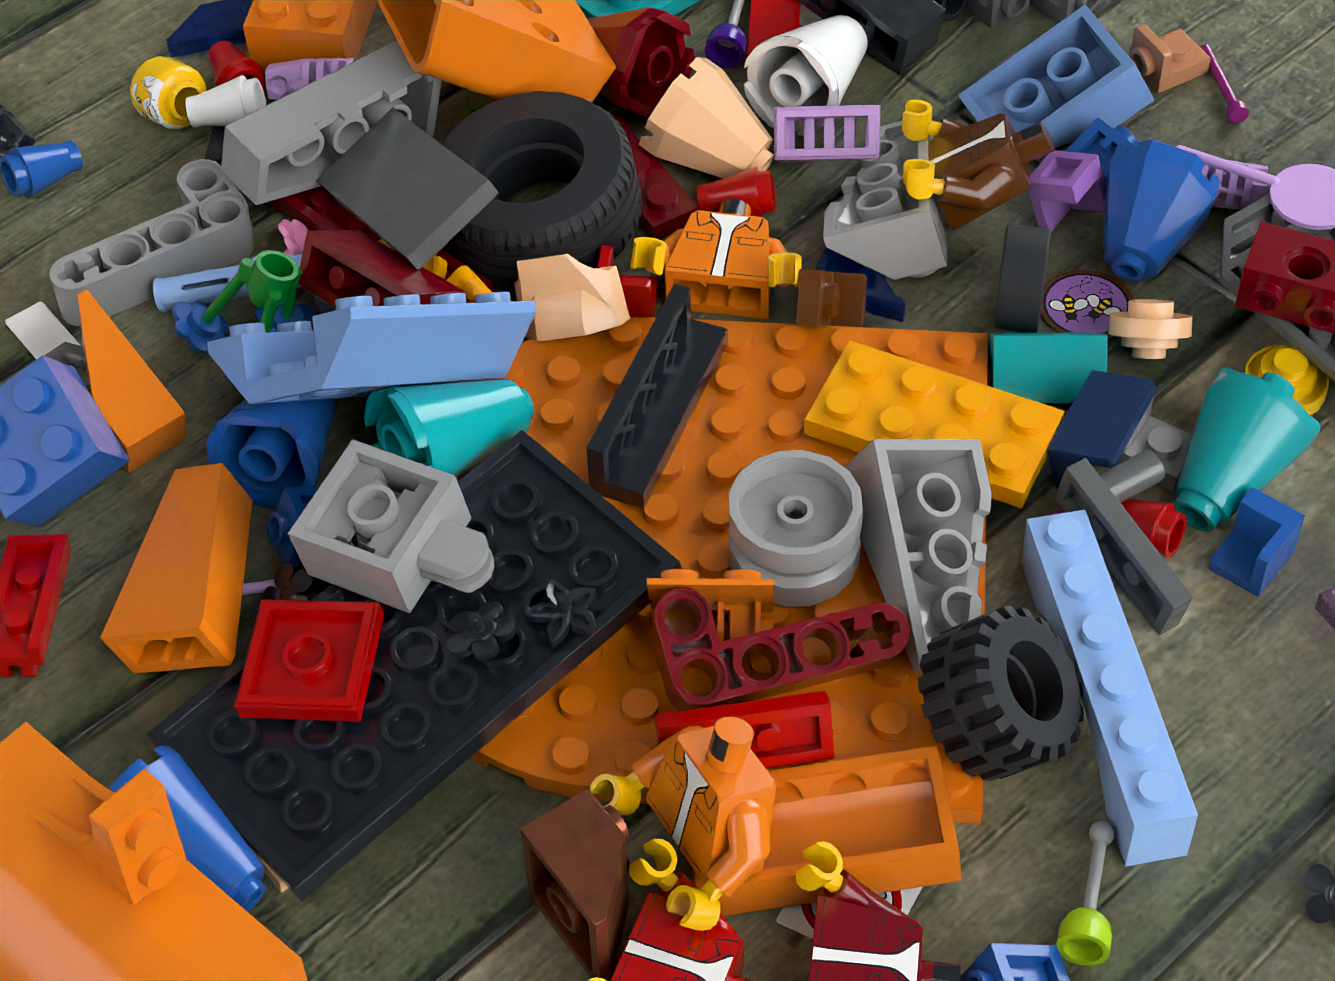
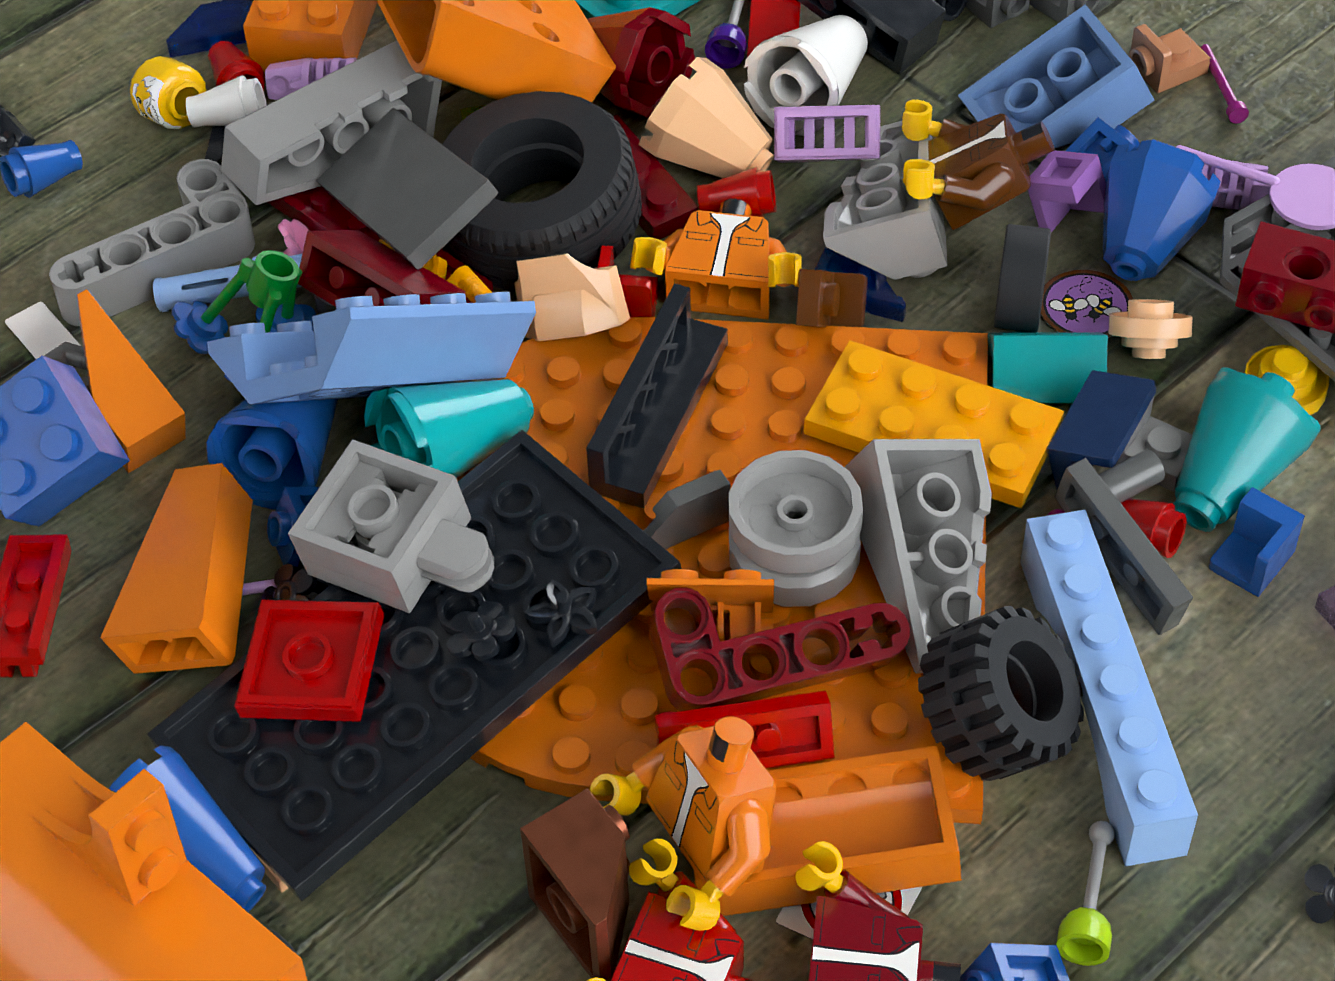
none -> dark grey tile [643,470,730,549]

